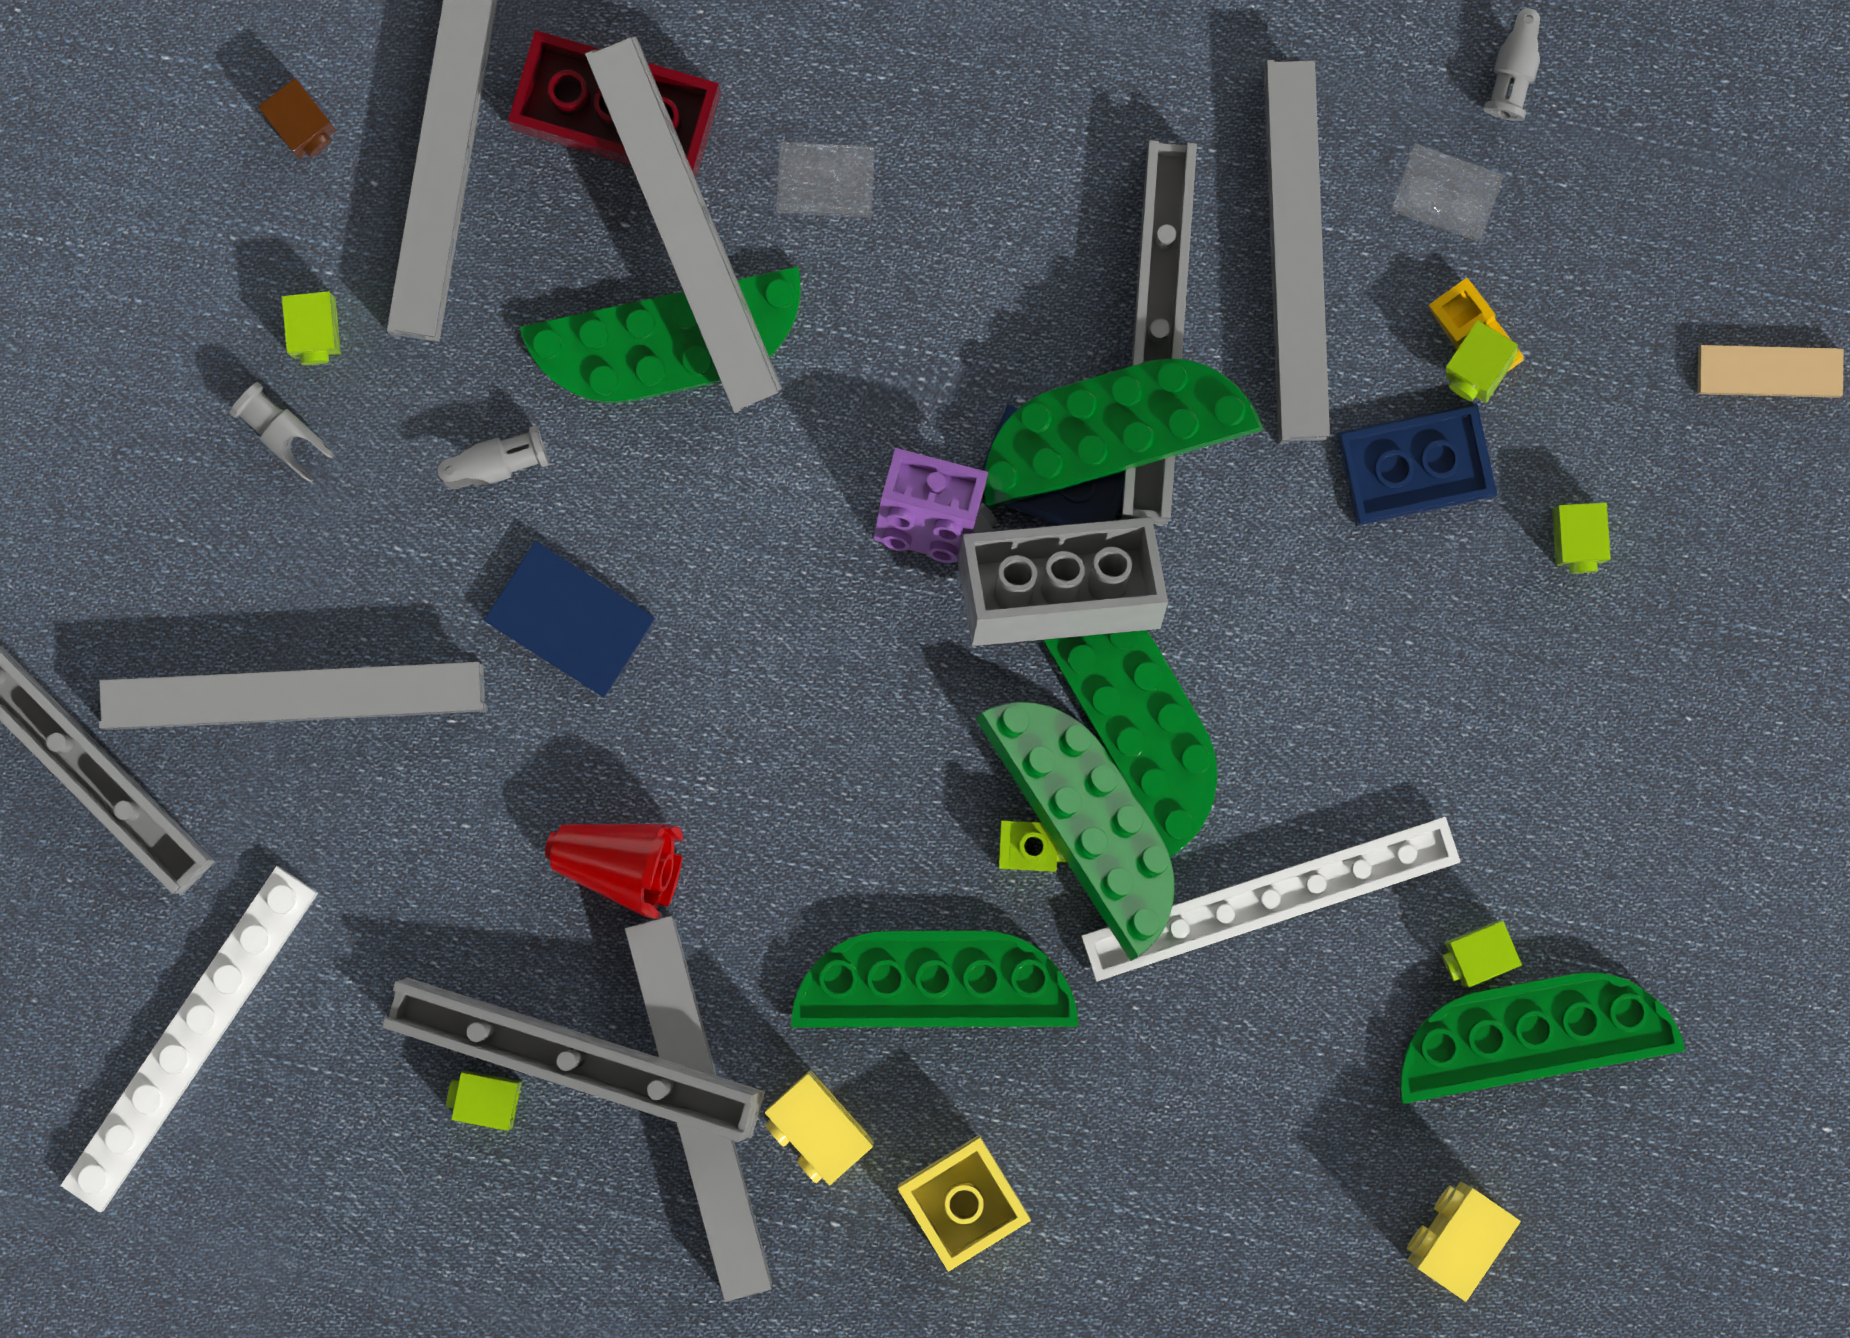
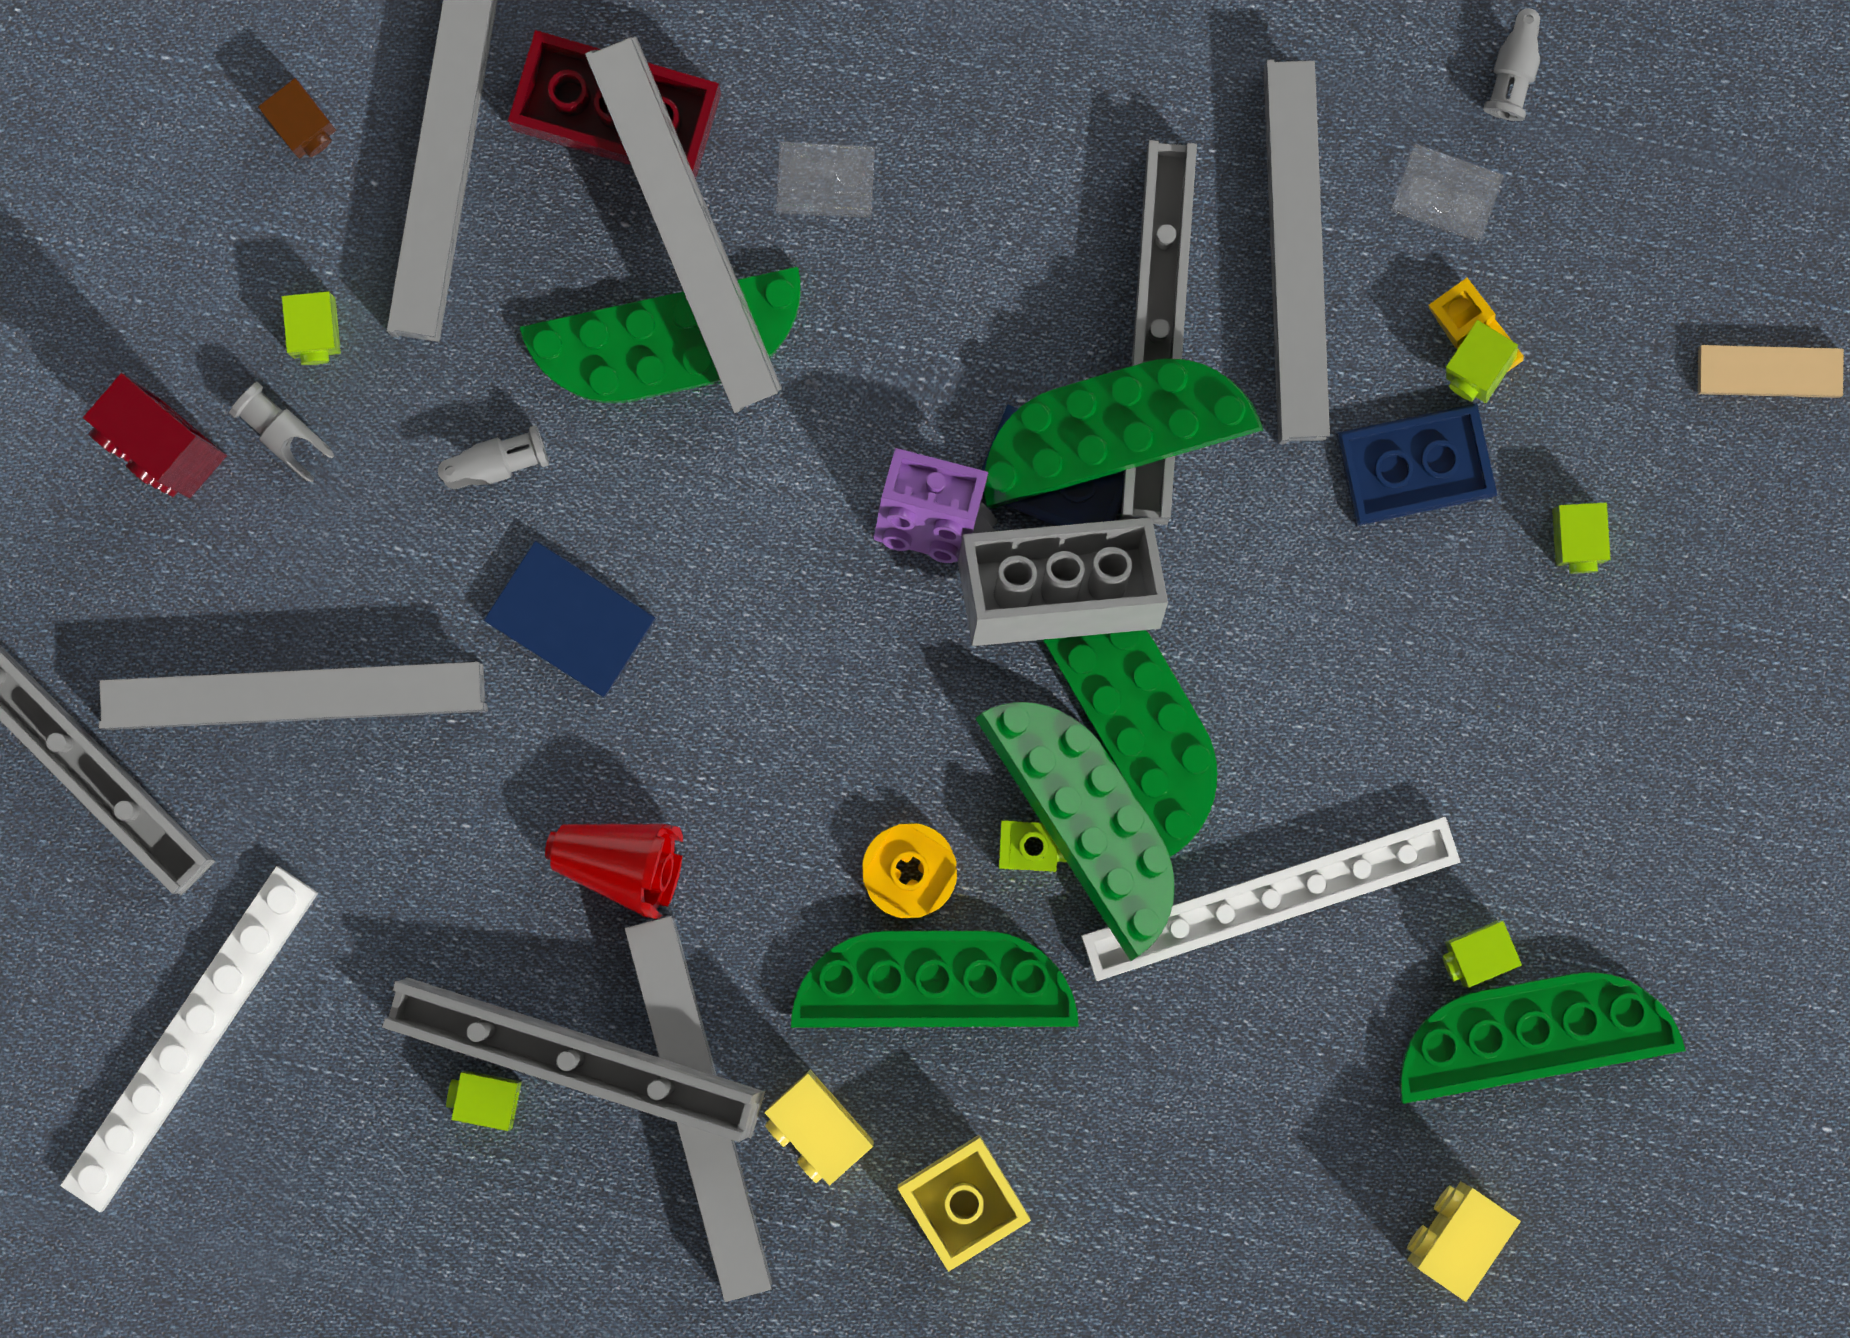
none -> dark red brick [83,373,227,499]
none -> yellow plate [862,824,957,918]

